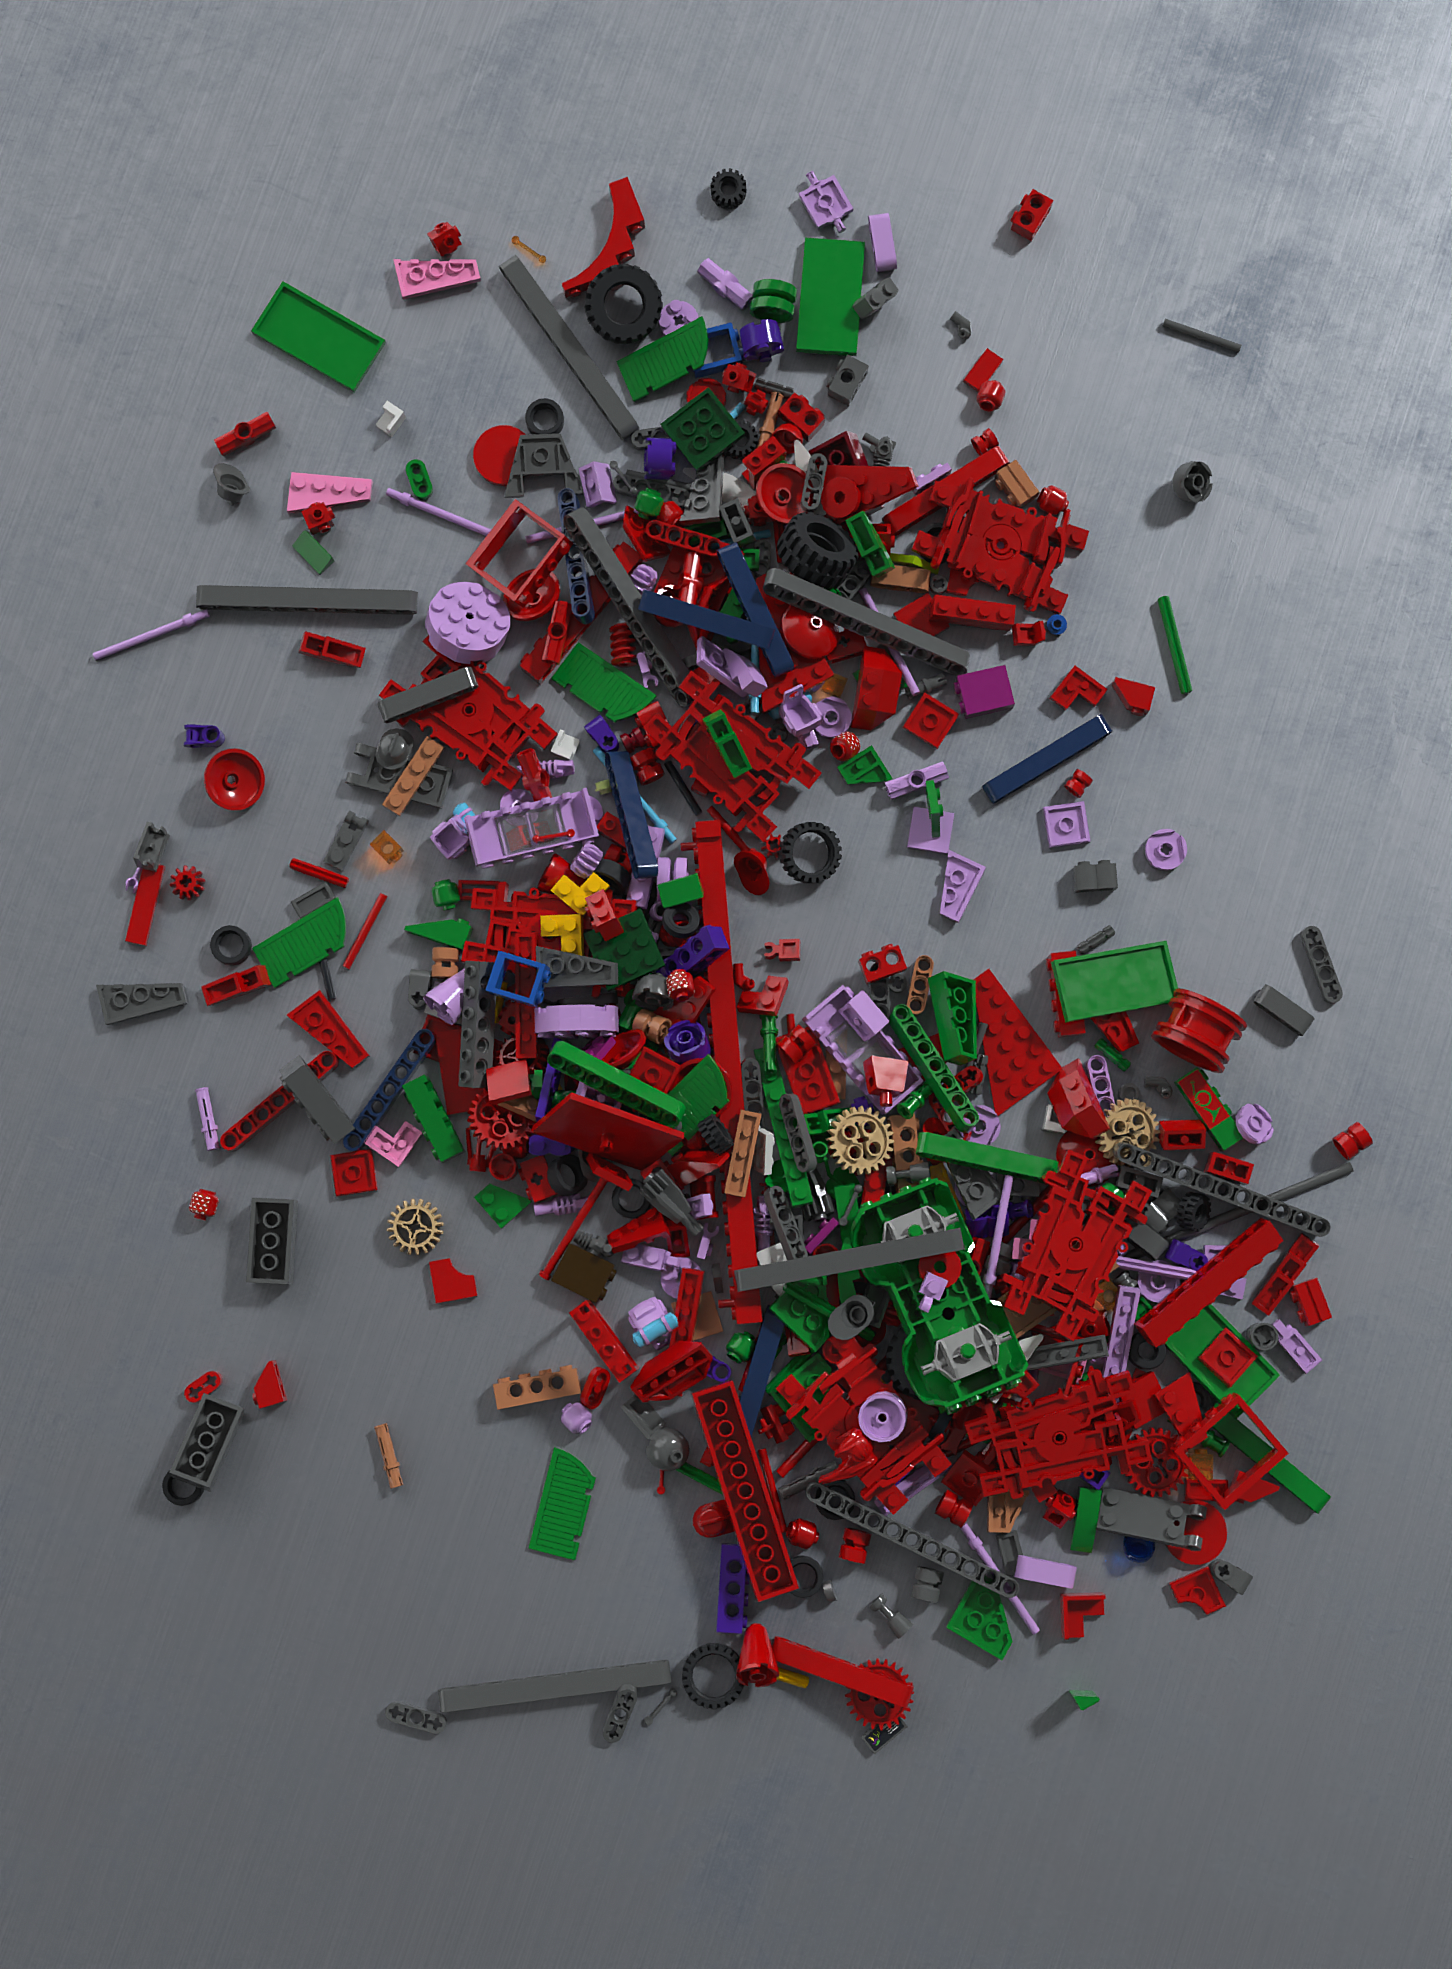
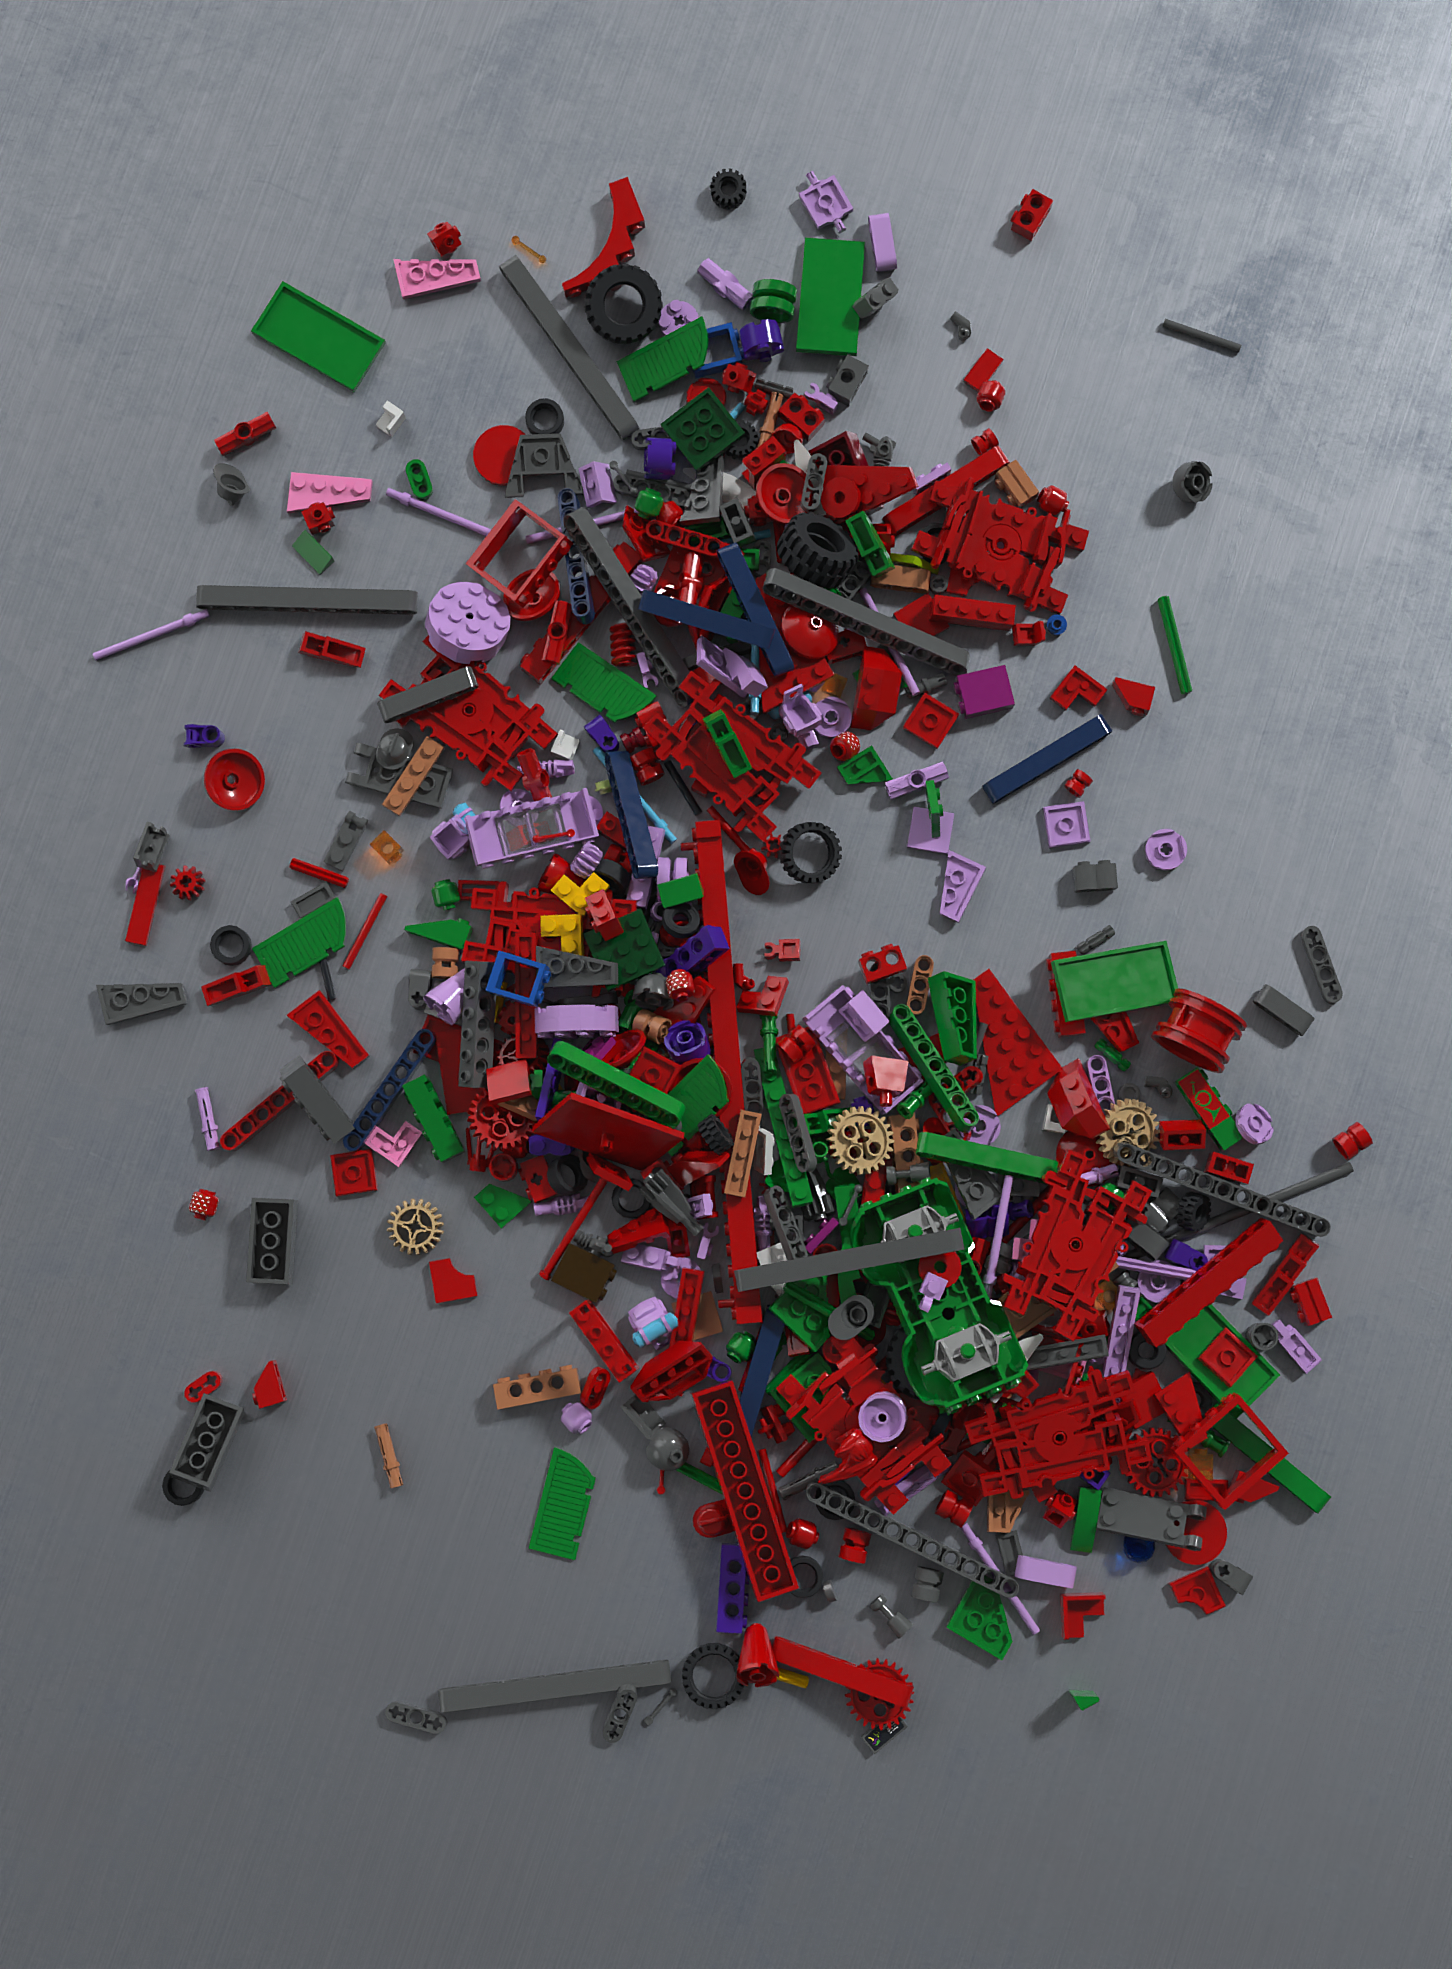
none -> lavender plate [804,383,838,416]

